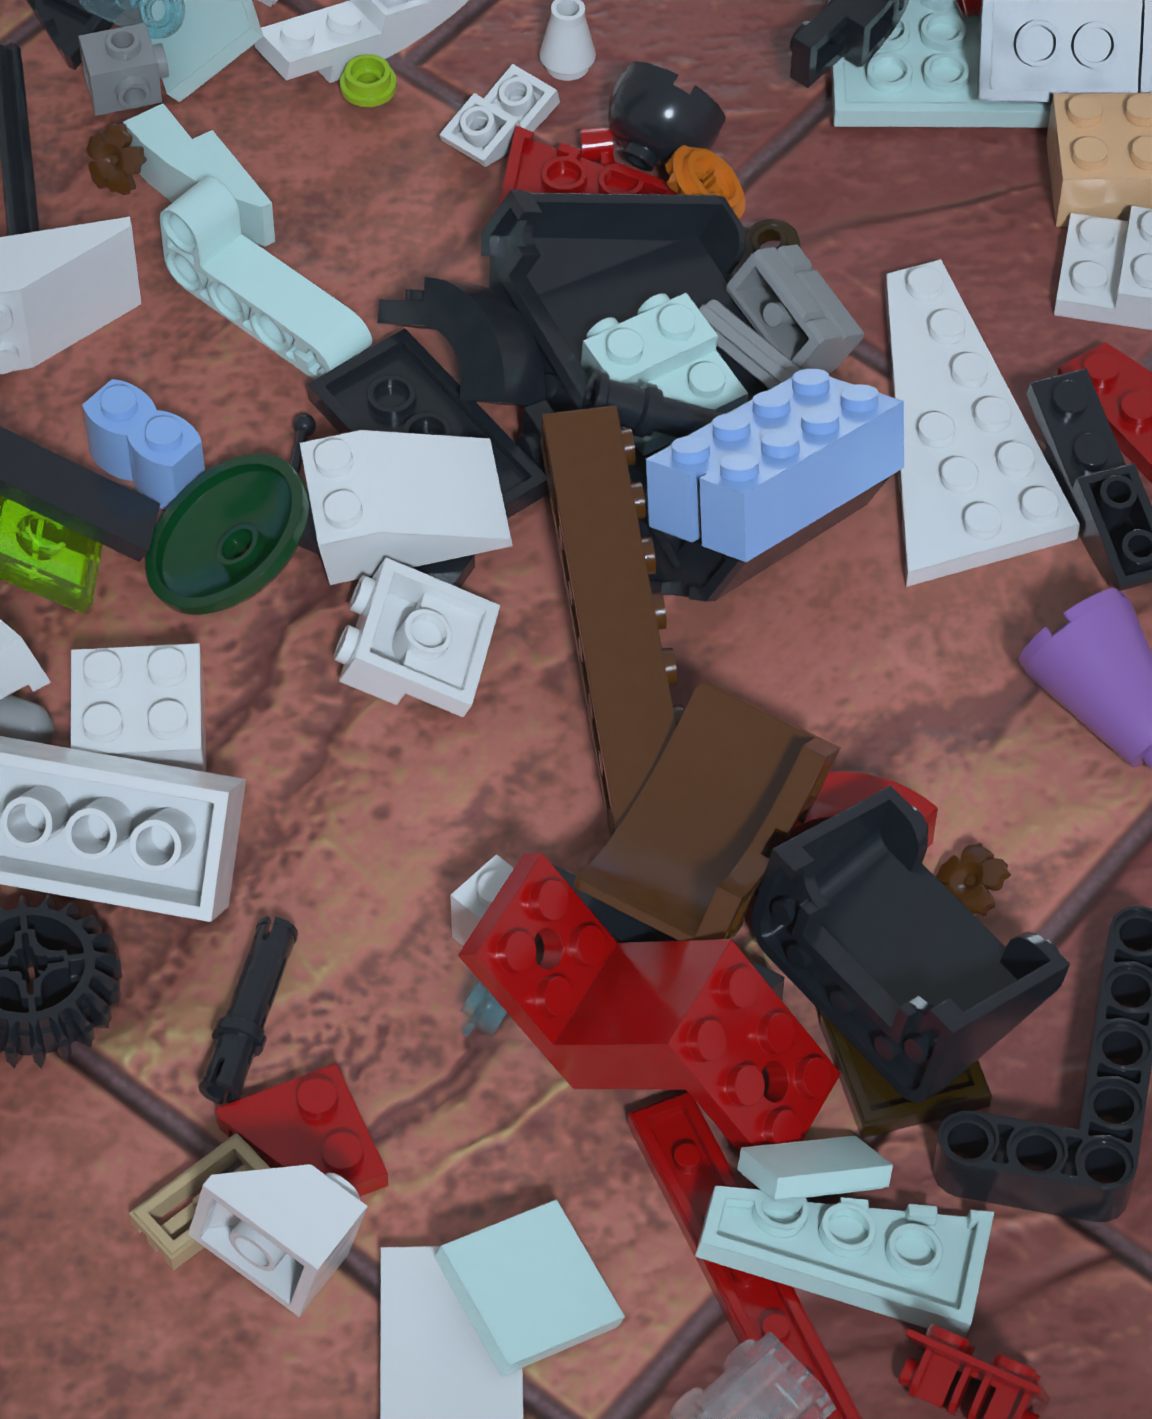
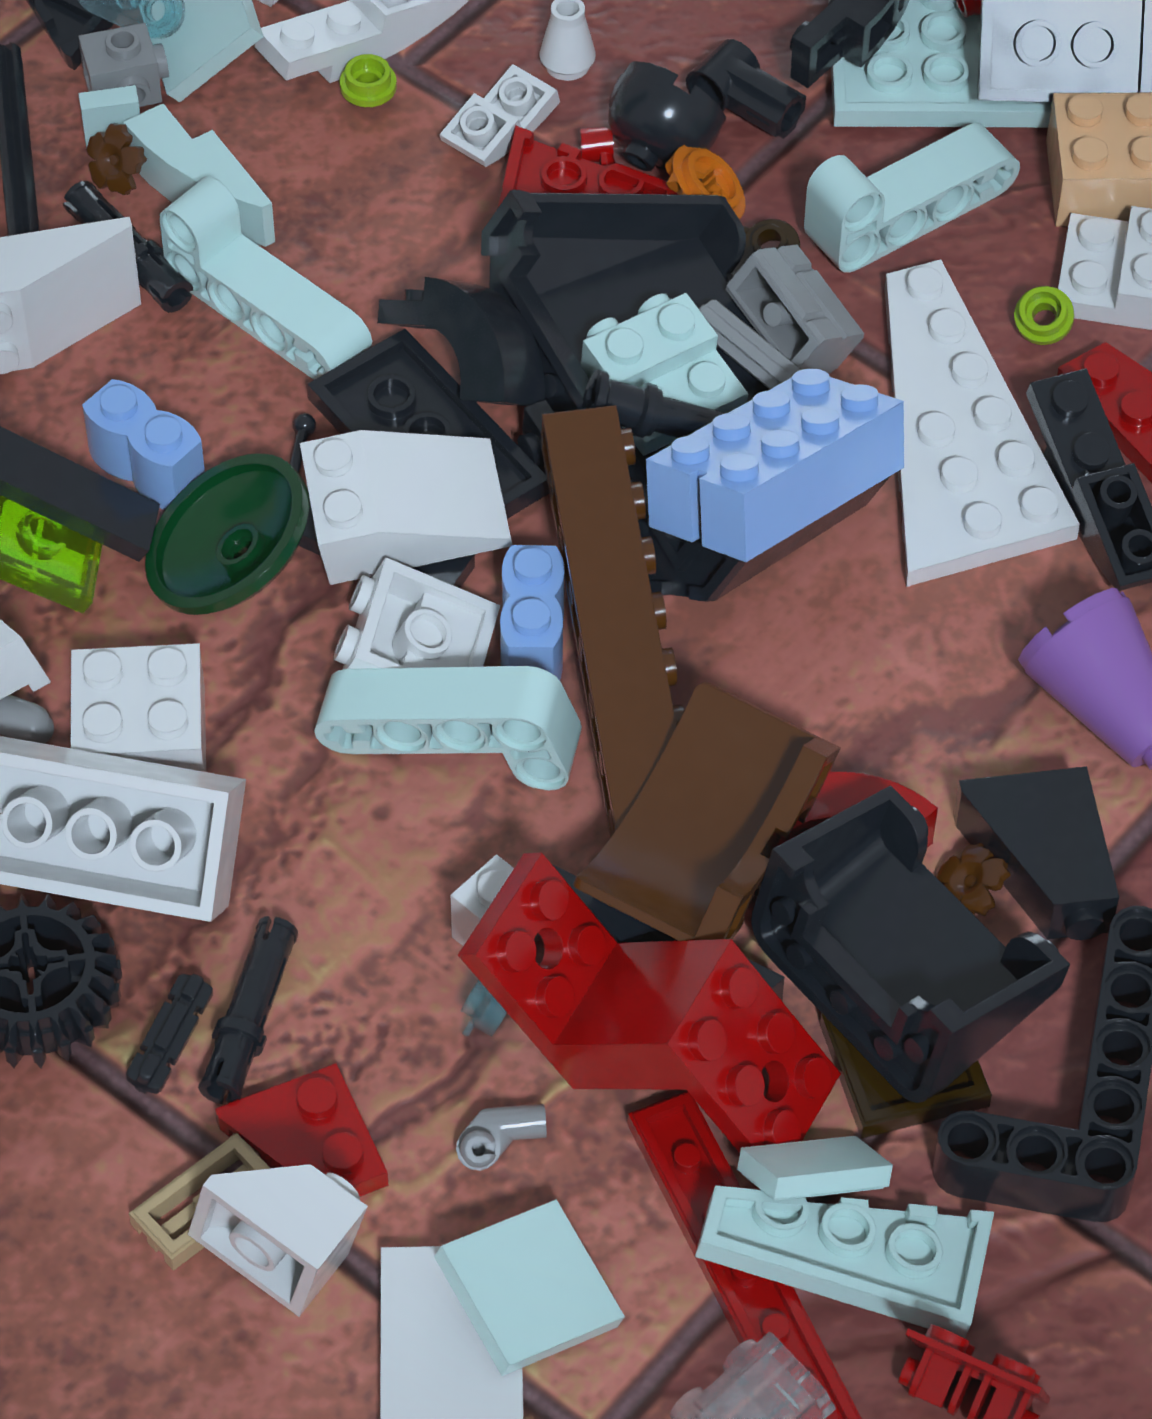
none -> black pin [63,181,193,313]
none -> light aqua tile [78,85,140,149]
none -> black axle [126,974,213,1094]
none -> light aqua beam [314,666,582,791]
none -> light grey arm [456,1104,547,1171]
none -> light blue brick [500,545,564,681]
none -> black piece [685,39,806,139]
none -> light aqua beam [804,123,1020,273]
none -> black slope [954,766,1119,940]
none -> lime plate [1014,286,1074,345]

